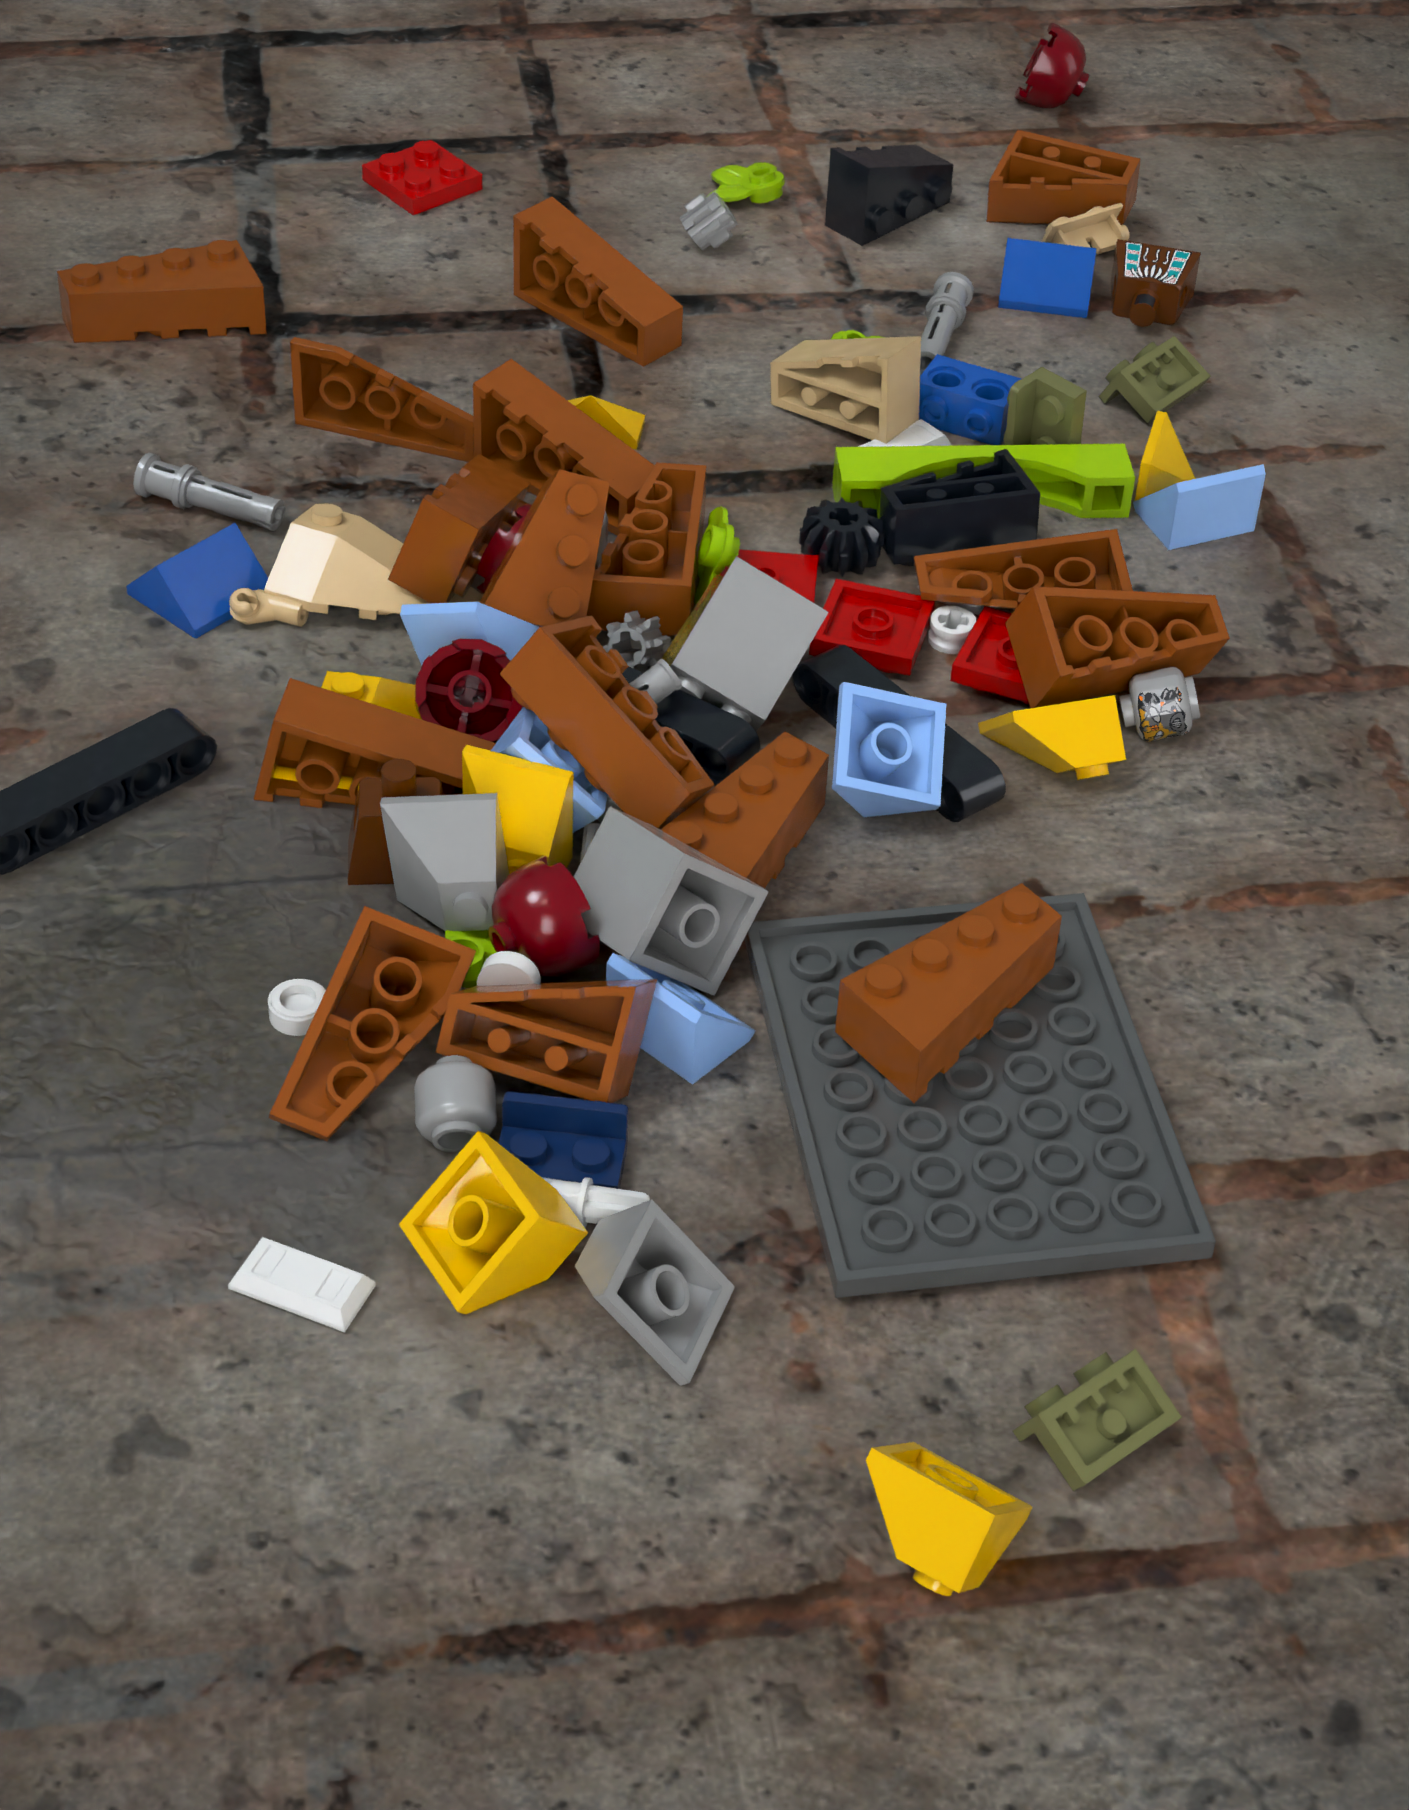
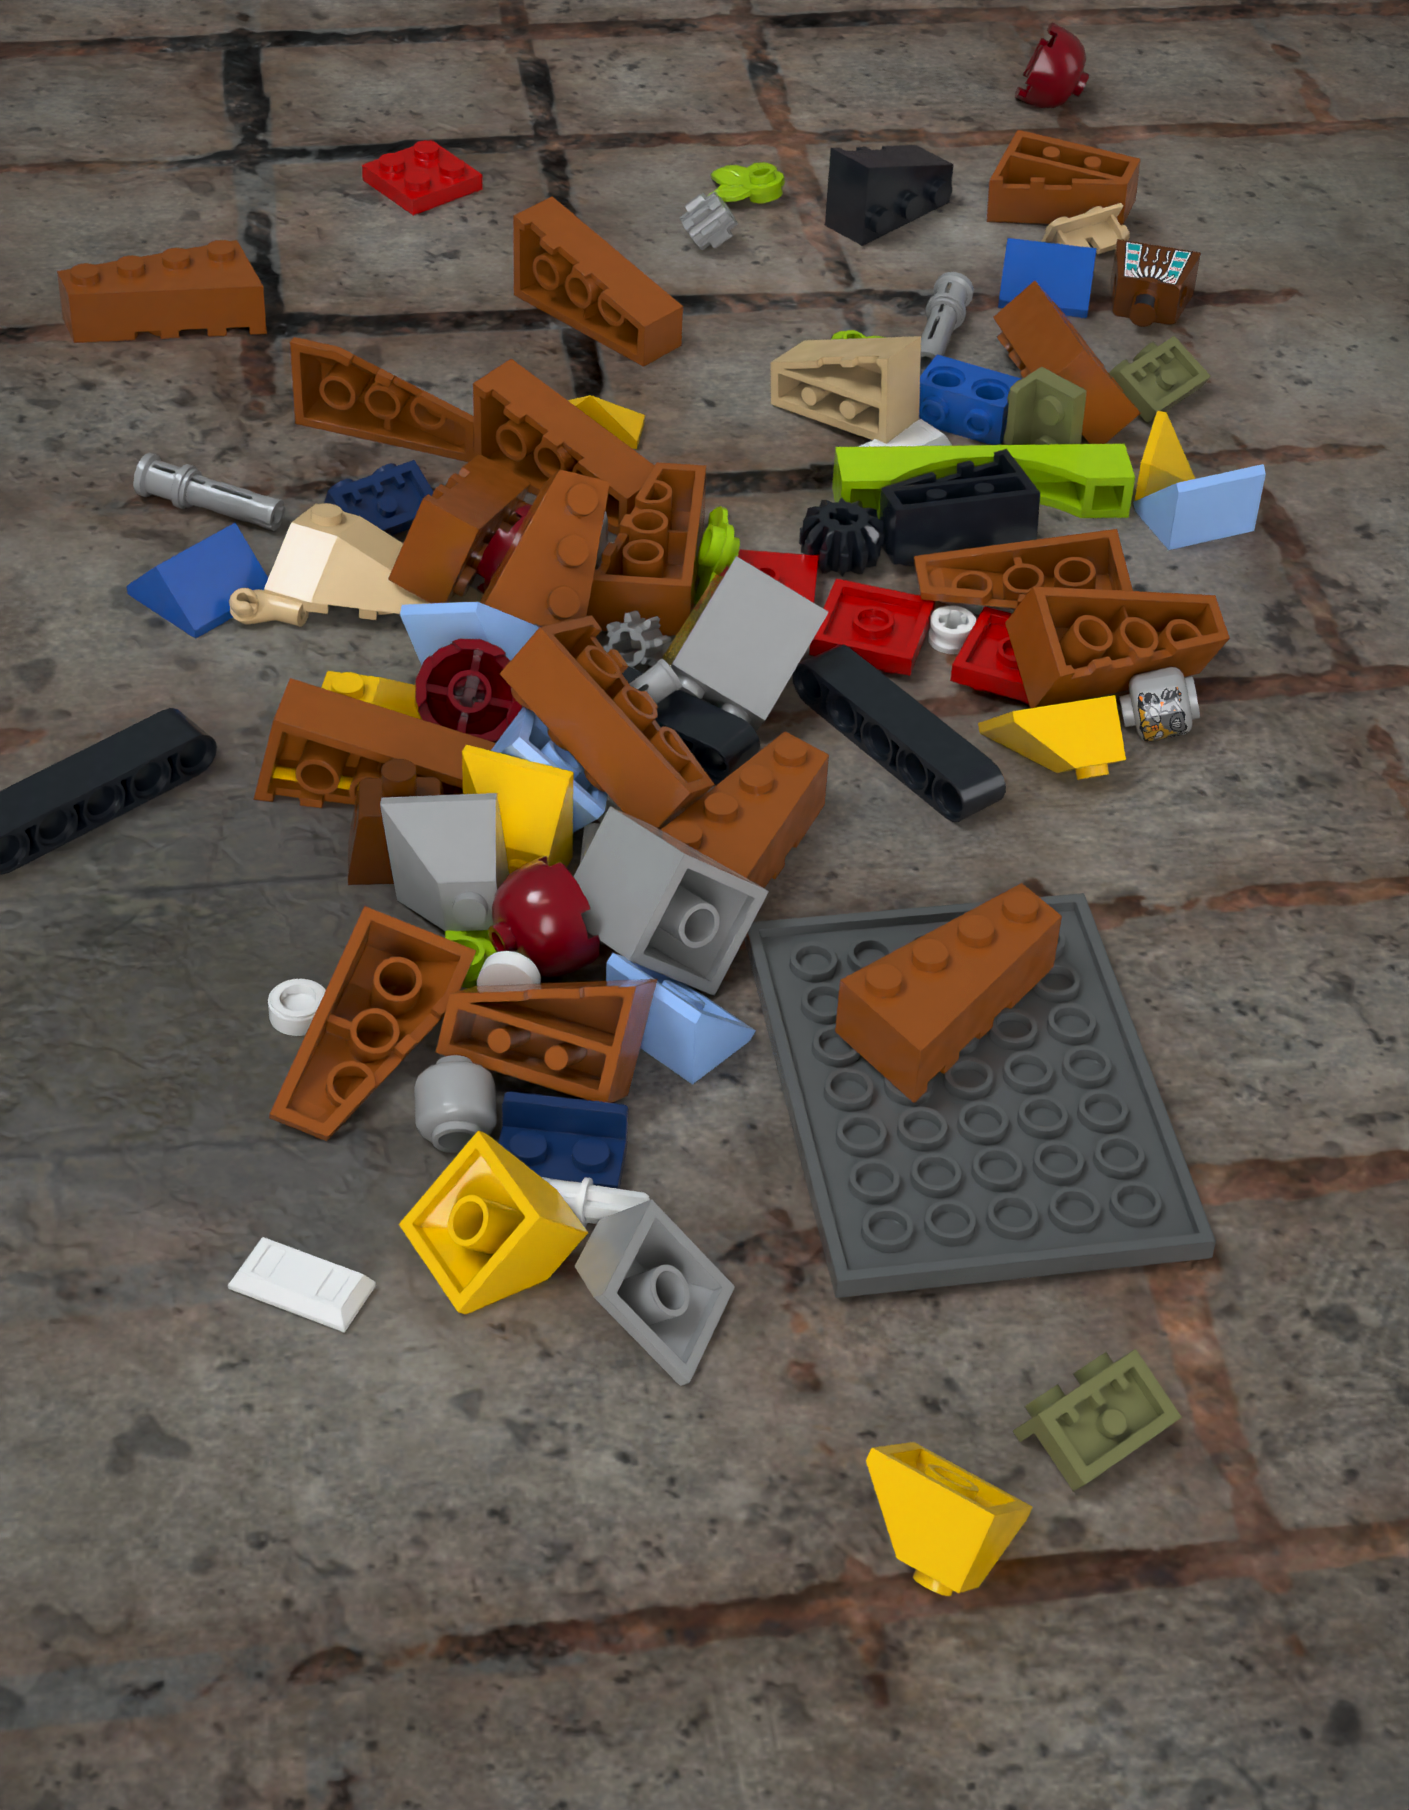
light blue slope [832,682,946,817] -> none
none -> dark blue bracket [324,460,434,536]
none -> dark orange wedge [993,281,1141,444]

